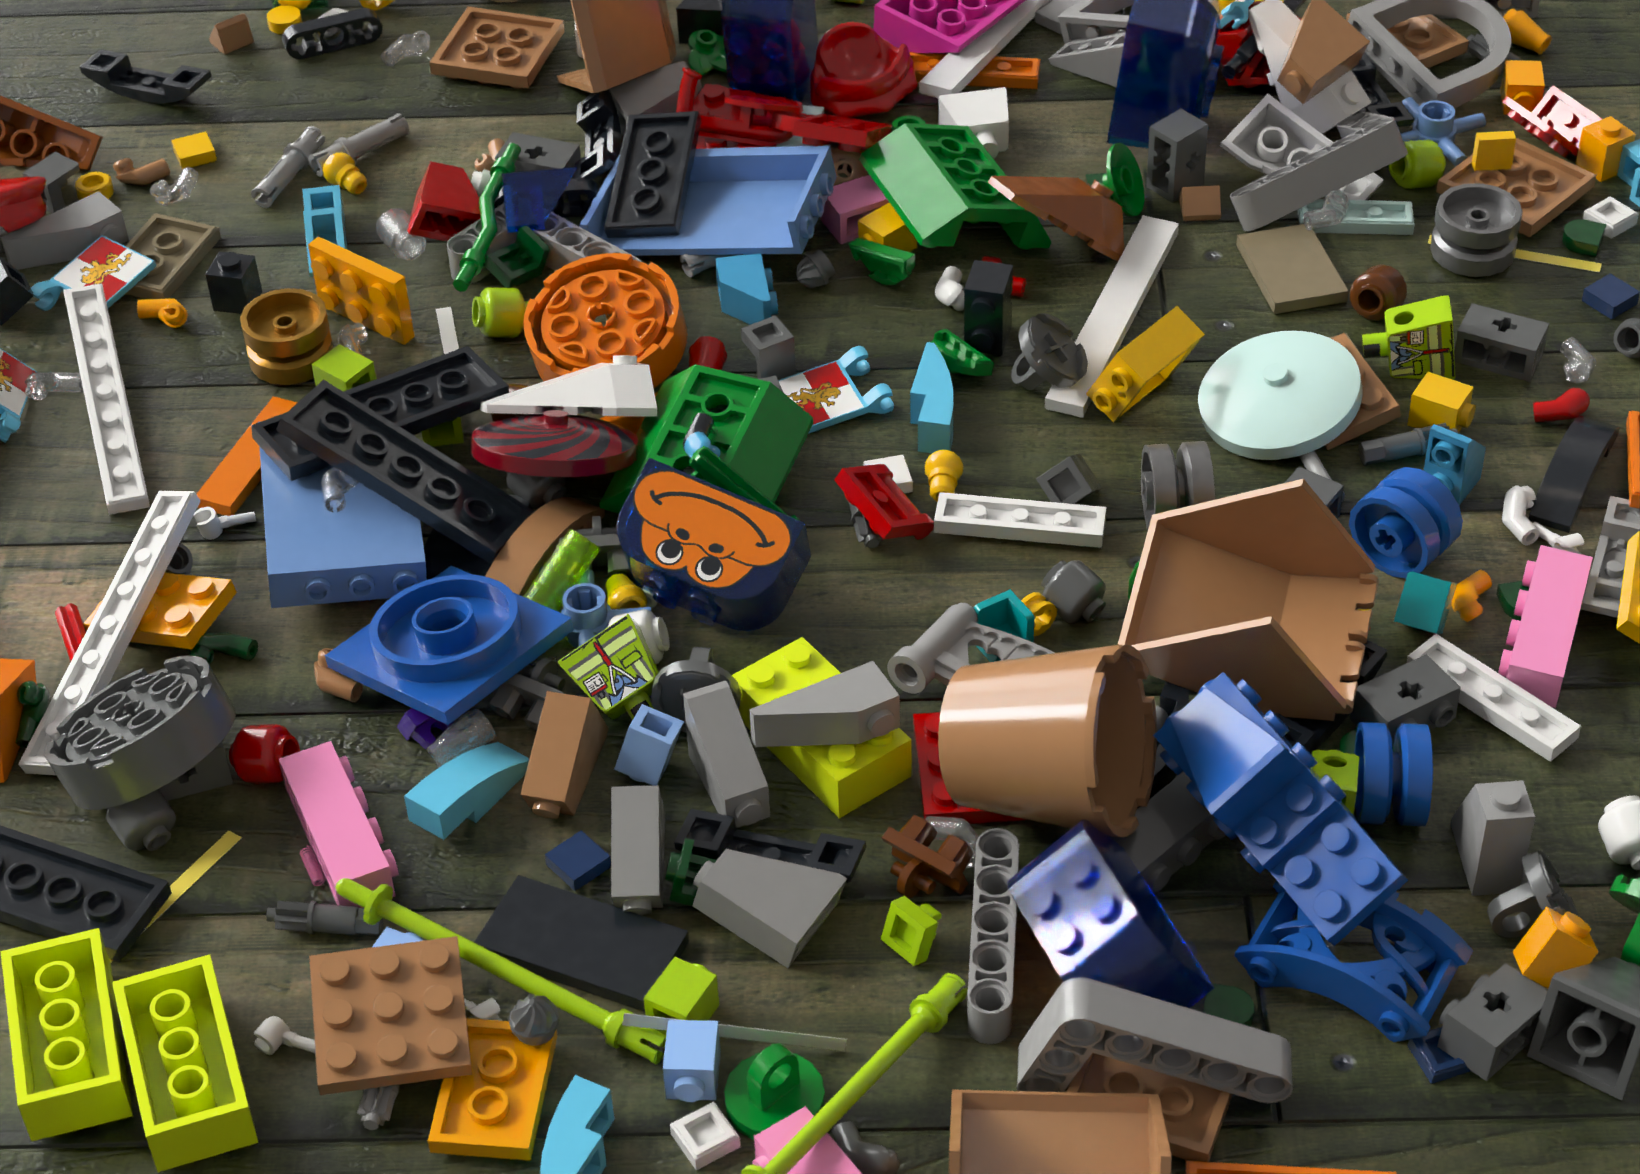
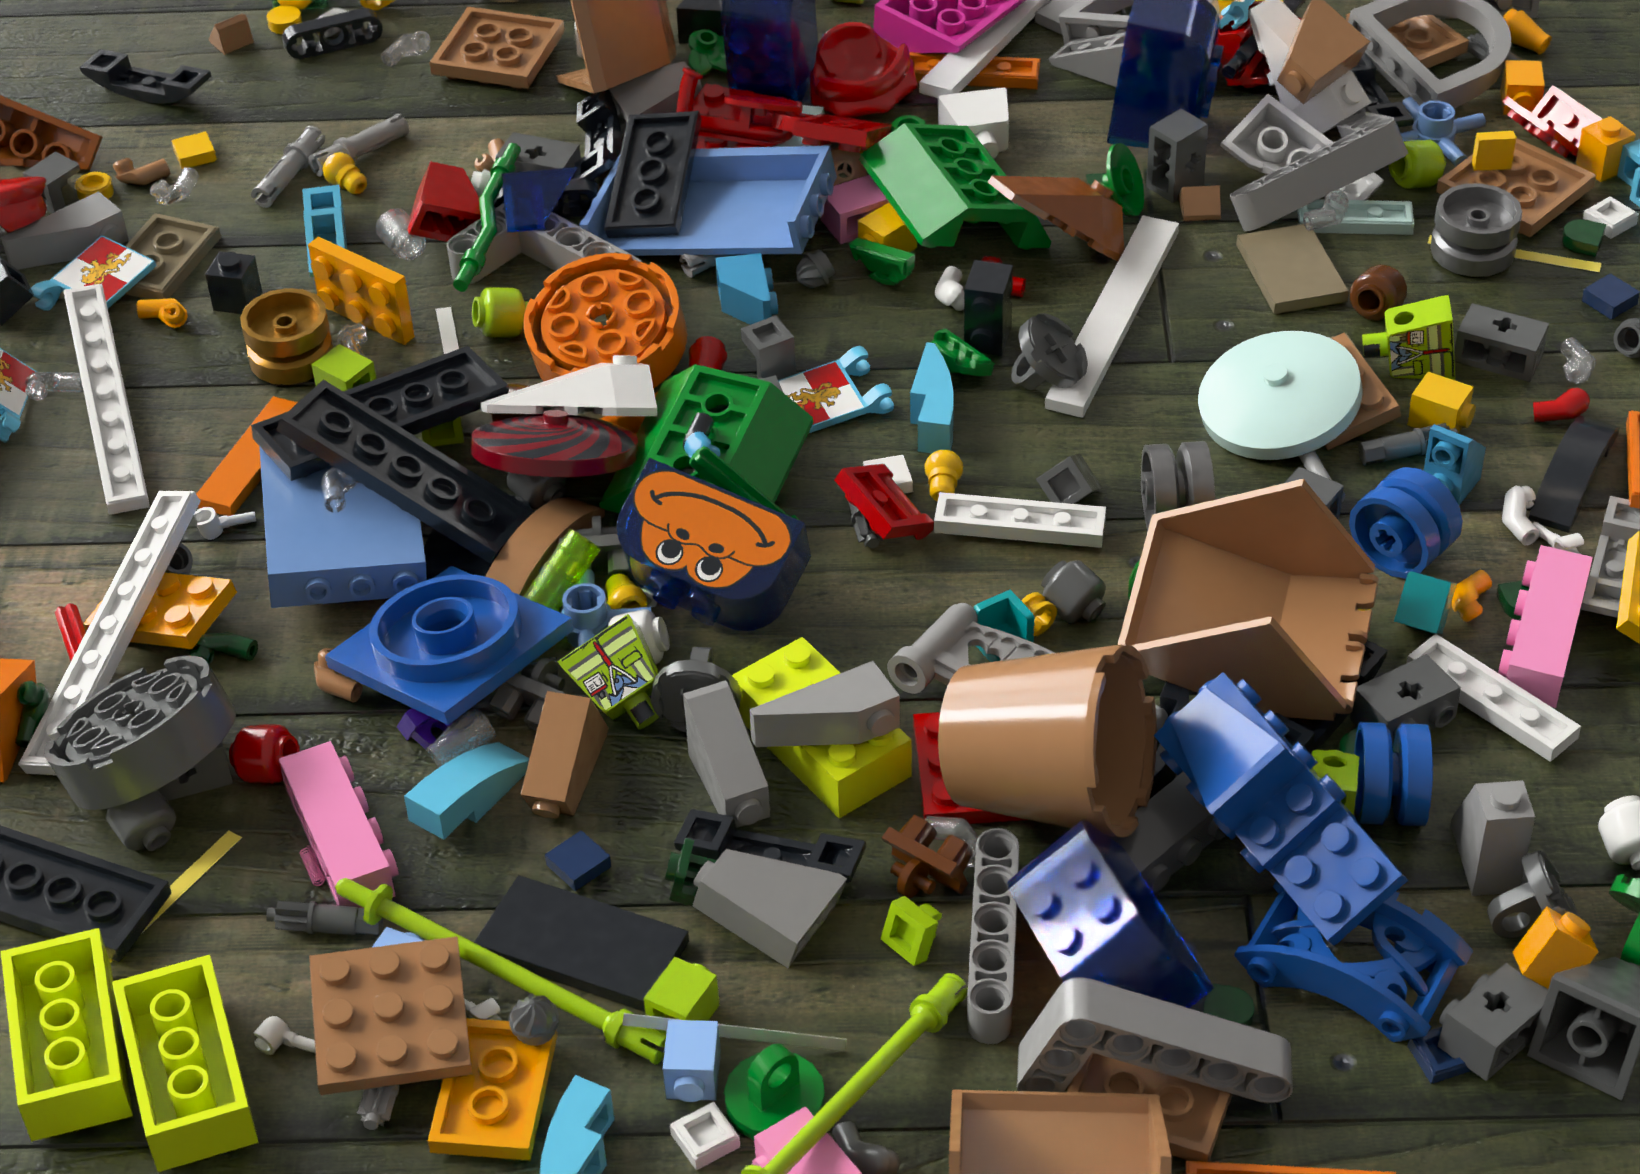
dark green bracket [484,225,549,288] -> none
light grey slope [611,785,666,915] -> none
light blue brick [614,704,684,786] -> none
yellow window [1086,306,1205,423] -> none

